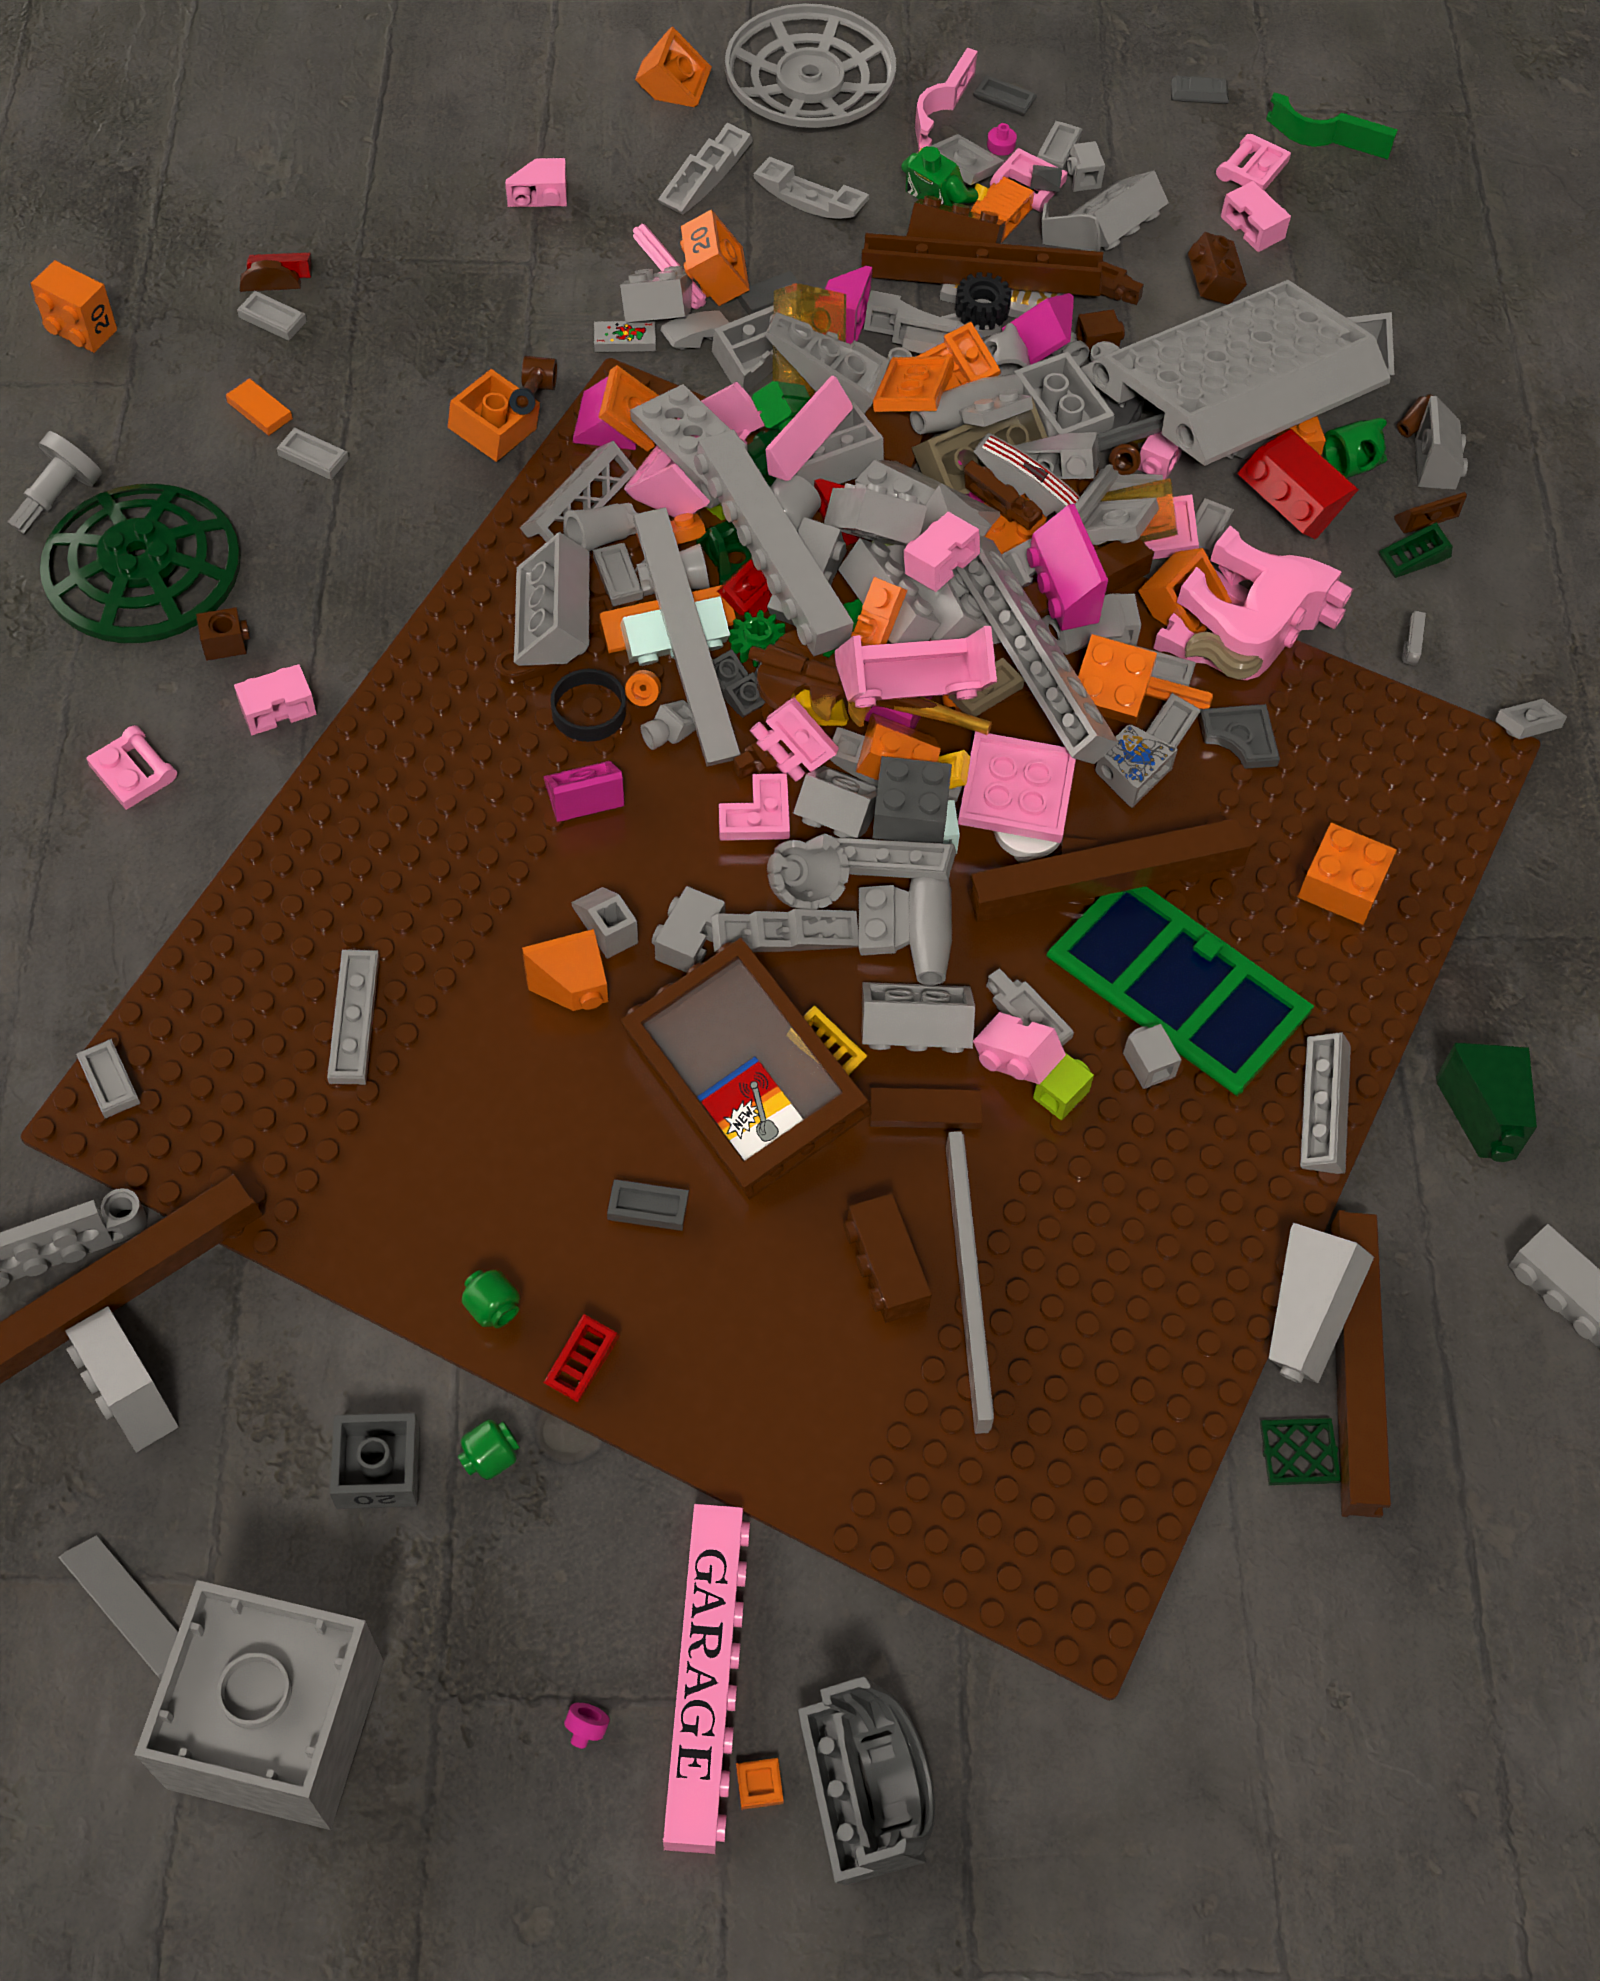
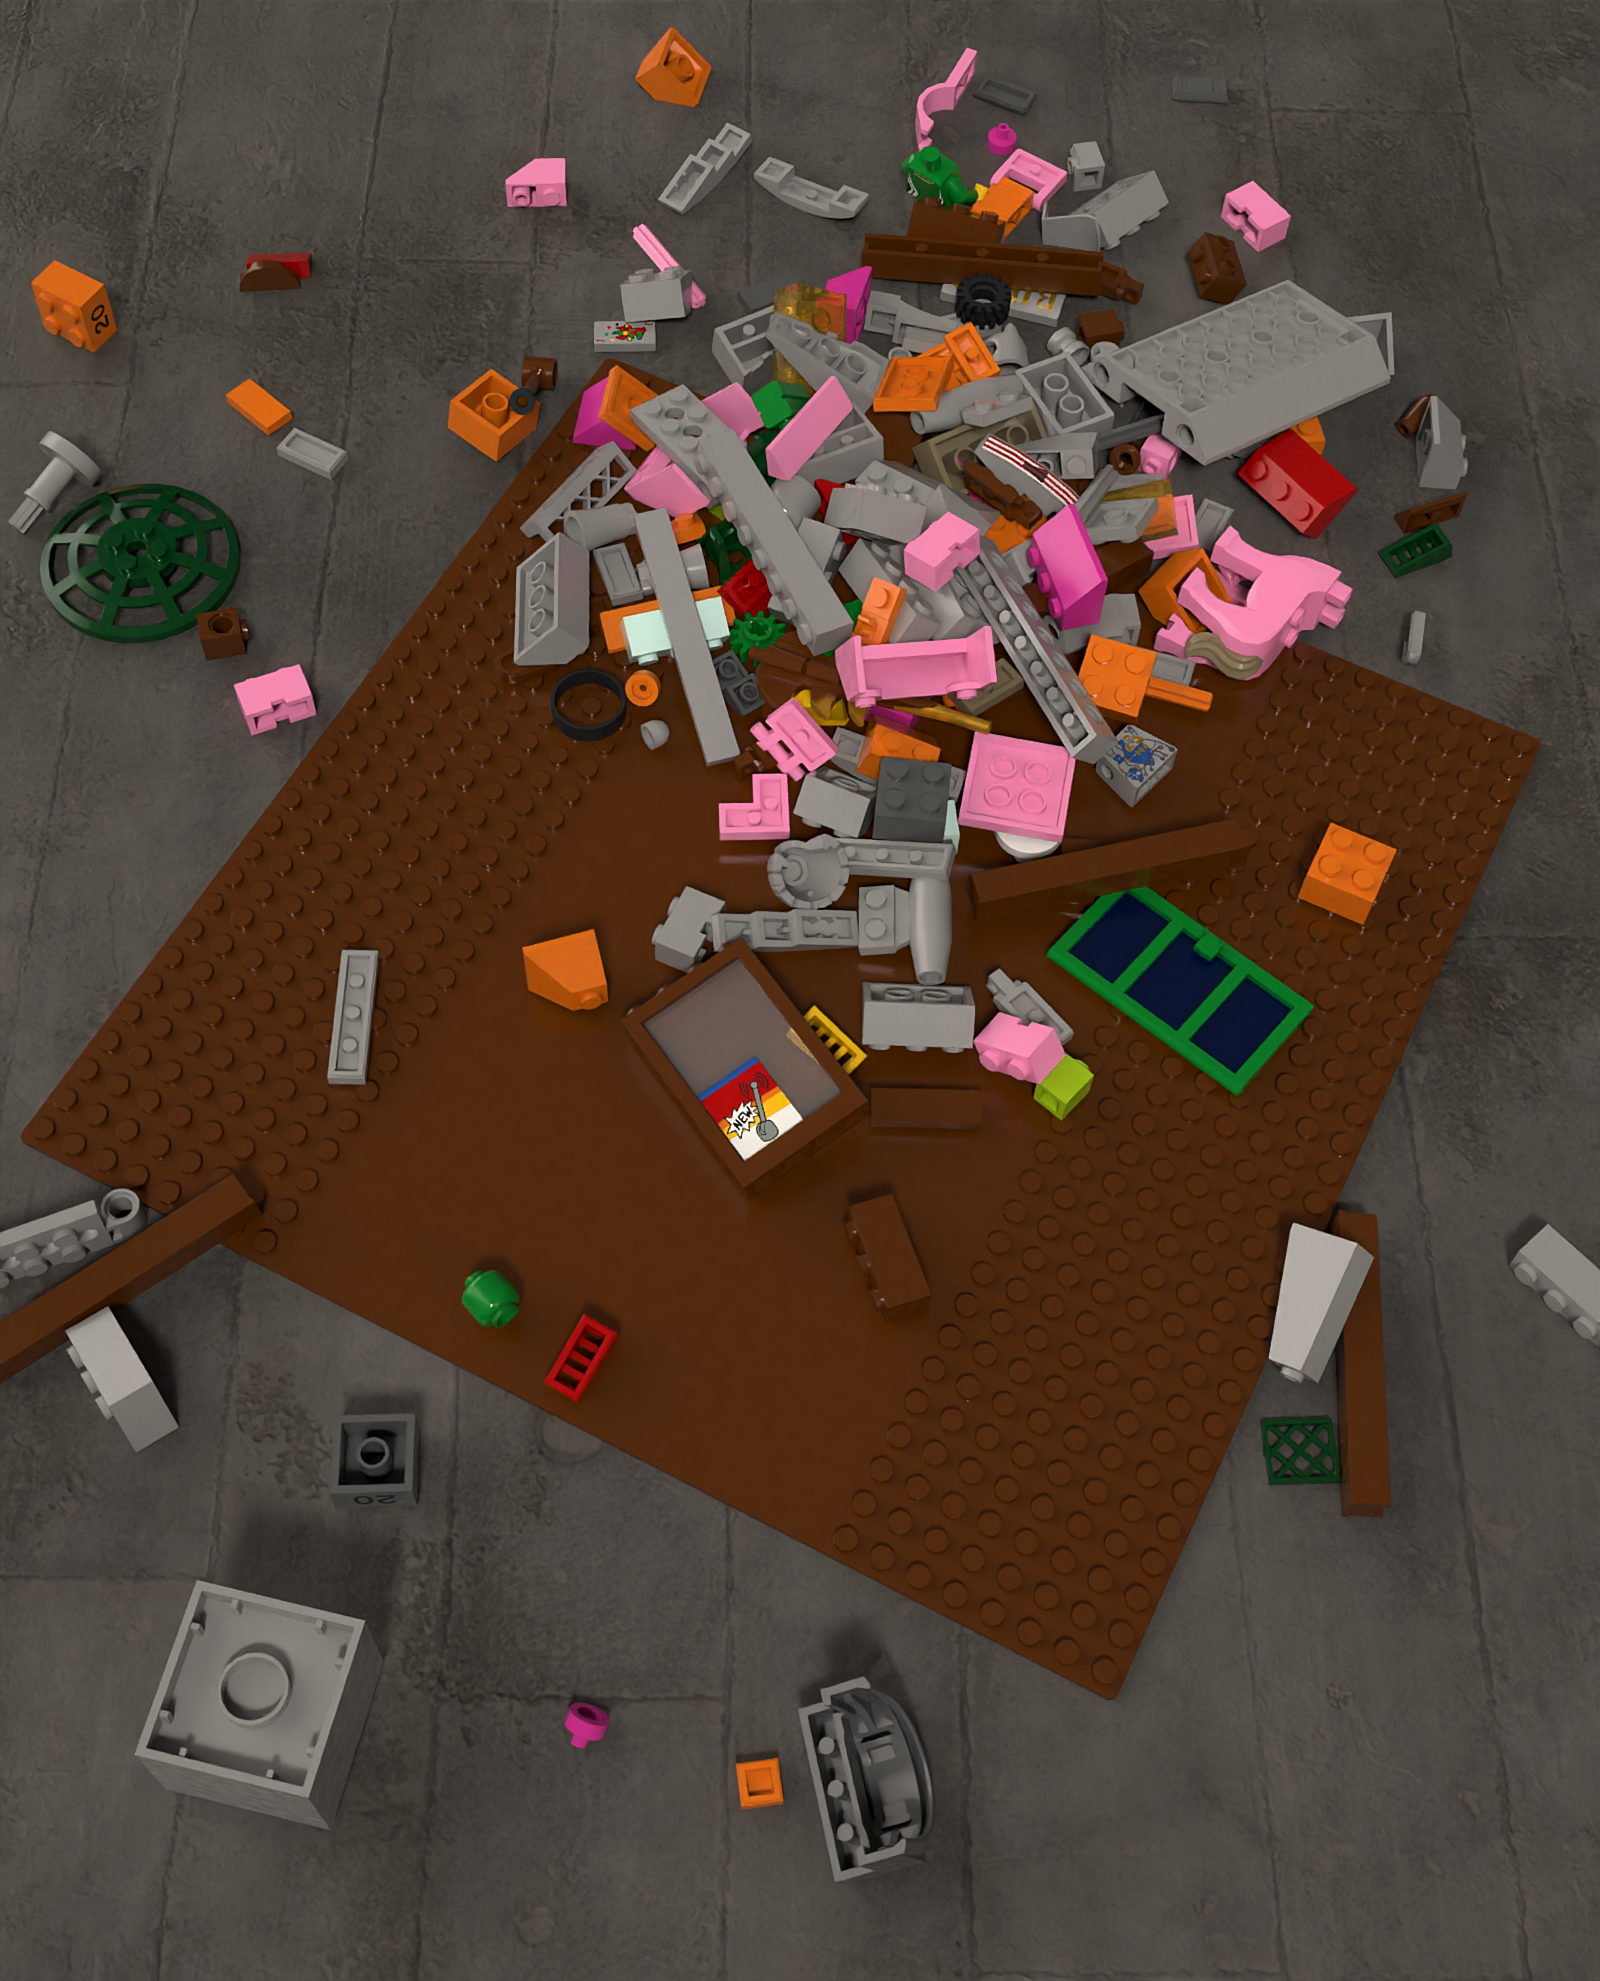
light grey slope [58,1535,178,1680] -> none
light grey tile [76,1039,140,1118] -> none
bright pink plate [86,725,177,810] -> none
light grey tile [237,291,307,341] -> none
green head [457,1419,520,1480] -> none
dark pink slope [543,761,624,822] -> none
light grey slope [571,887,638,959] -> none
dark grey tile [607,1179,689,1231] -> none
light grey slope [654,700,696,744] -> none
light grey slope [660,311,729,350] -> none
bright pink brick [663,1504,750,1854] -> none
orange brick [680,209,750,306] -> none
light grey dish [725,3,896,128] -> none
light grey plate [929,134,1004,185] -> none
yellow tile [938,750,971,789] -> none
light grey tile [946,1131,994,1434] -> none
dark pink slope [1002,293,1074,365] -> none
dark grey slope [1030,165,1062,192] -> none
light grey tile [1037,121,1083,170] -> none
light grey brick [1123,1024,1182,1089] -> none
light grey tile [1146,693,1201,748] -> none
dark grey tile [1198,704,1280,769] -> none
bright pink plate [1216,134,1291,191] -> none
green piece [1266,92,1398,159] -> none
light grey slope [1300,1032,1351,1174] -> none
green piece [1323,418,1387,478] -> none
dark green slope [1436,1043,1537,1162] -> none
light grey plate [1495,699,1567,739] -> none

